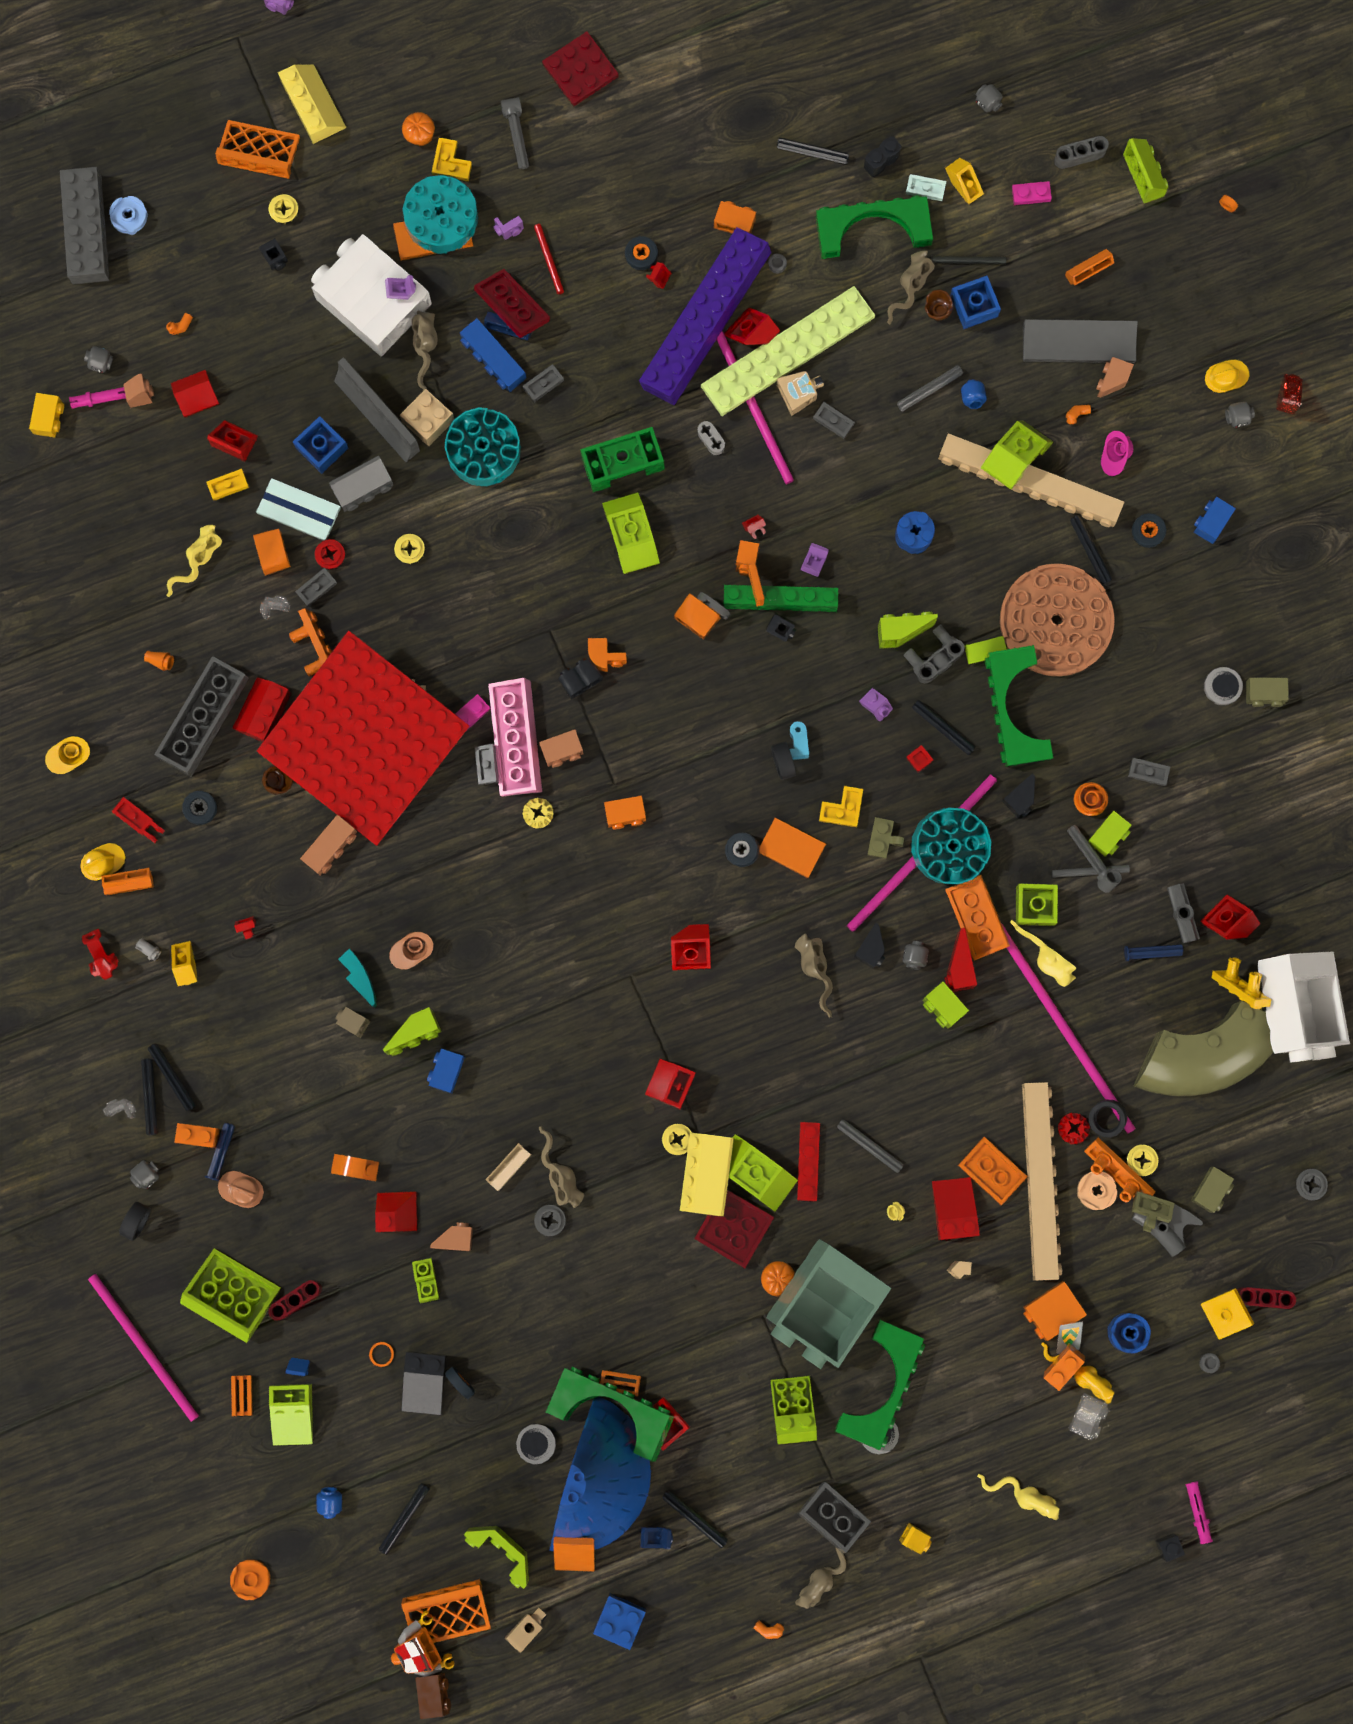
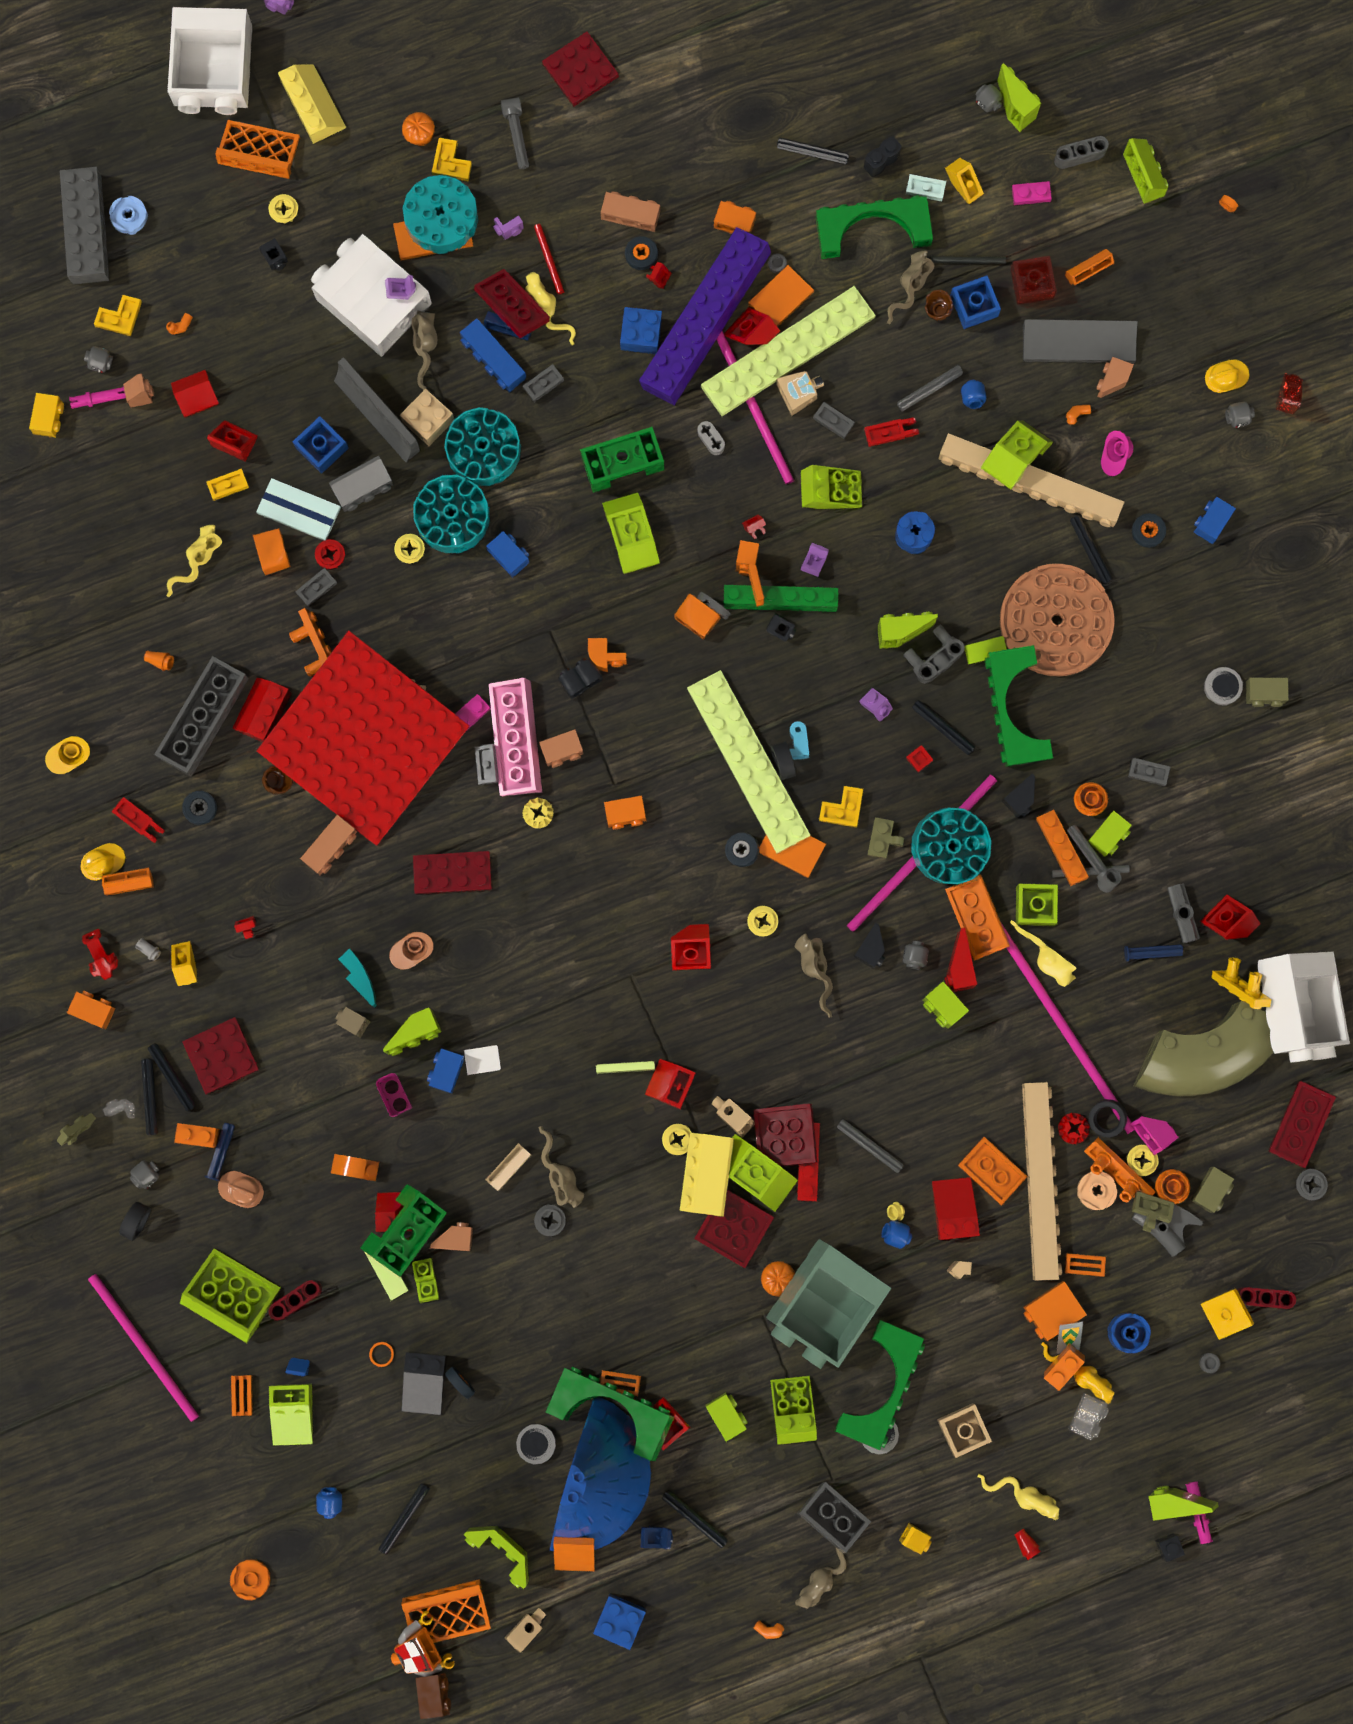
clear bracket [260,596,290,619] -> none
none -> olive plate [57,1113,96,1146]
none -> orange piece [67,990,116,1030]
none -> yellow plate [94,295,142,336]
none -> white brick [168,7,252,115]
none -> dark red plate [182,1017,260,1095]
none -> green plate [360,1184,447,1277]
none -> yellowish green tile [365,1252,409,1300]
none -> dark pink piece [376,1073,412,1117]
none -> teal brick [413,475,490,553]
none -> dark red plate [413,851,492,894]
none -> white sticker [464,1045,501,1075]
none -> blue brick [486,531,529,578]
none -> light yellow animal [525,272,576,346]
none -> yellowish green tile [596,1061,655,1074]
none -> nougat brick [601,192,660,232]
none -> blue brick [620,307,662,354]
none -> yellowish green plate [687,670,810,854]
none -> lime brick [706,1392,747,1442]
none -> tan torso [712,1095,755,1138]
none -> light yellow gear [747,906,778,937]
none -> orange tile [748,265,814,327]
none -> dark red plate [754,1104,817,1166]
none -> lime slope [801,465,862,509]
none -> red hinge [864,418,919,447]
none -> blue head [882,1220,912,1249]
none -> tan brick [937,1403,992,1458]
none -> lime slope [998,63,1041,132]
none -> clear red brick [1010,256,1056,305]
none -> red cone [1014,1529,1041,1560]
none -> orange plate [1036,810,1089,886]
none -> orange tile [1065,1253,1106,1277]
none -> dark pink slope [1130,1116,1179,1155]
none -> lime slope [1149,1485,1219,1521]
none -> orange piece [1155,1169,1190,1205]
none -> dark red plate [1268,1081,1336,1168]

